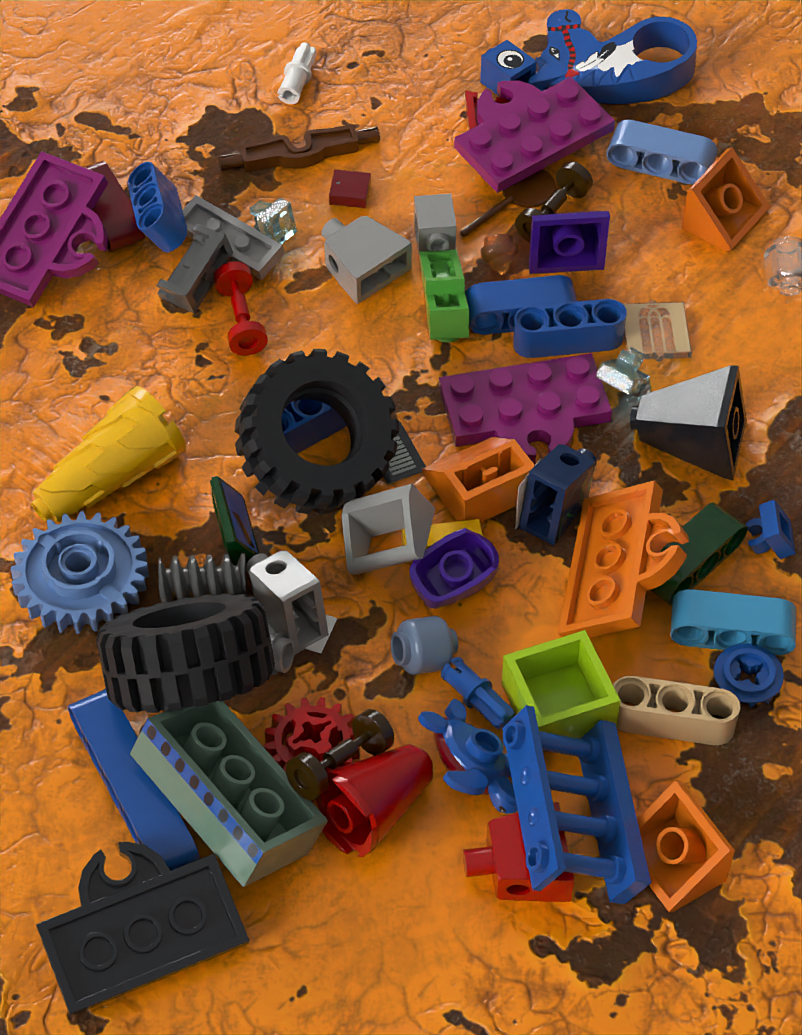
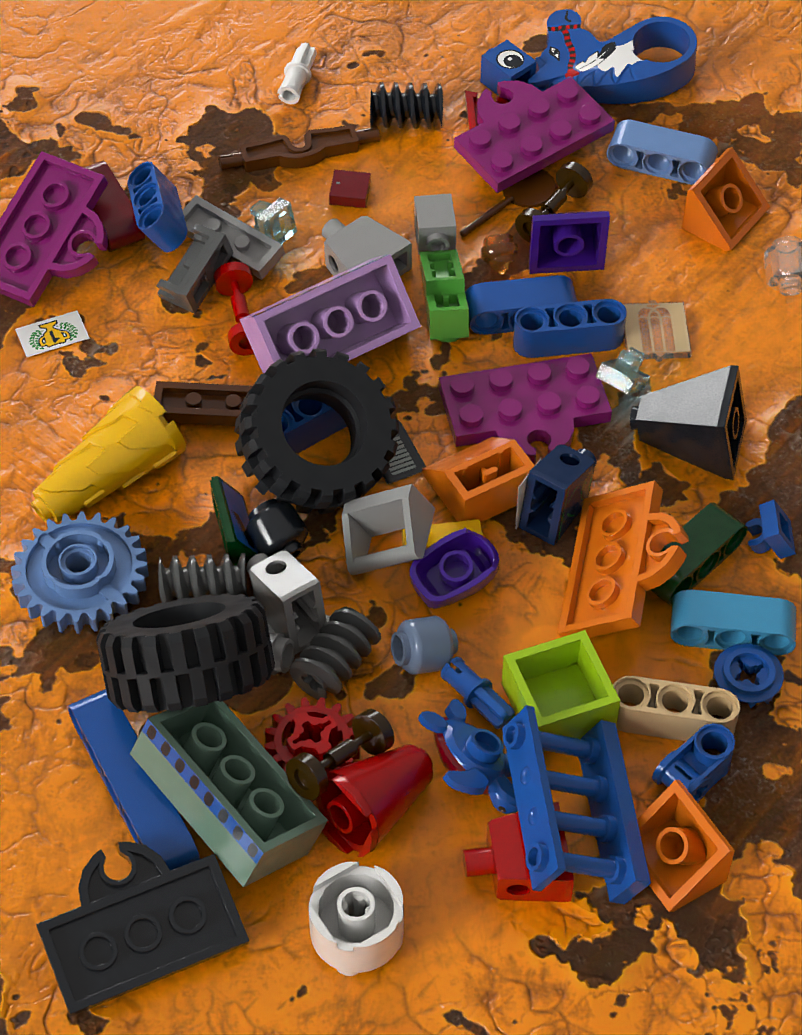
none -> white sticker [15,310,90,357]
none -> reddish brown plate [154,381,253,426]
none -> lavender brick [239,254,421,374]
none -> black head [246,499,308,558]
none -> dark grey piece [290,607,381,700]
none -> white brick [308,862,404,976]
none -> black piece [370,82,443,129]
none -> blue piece [652,723,735,803]

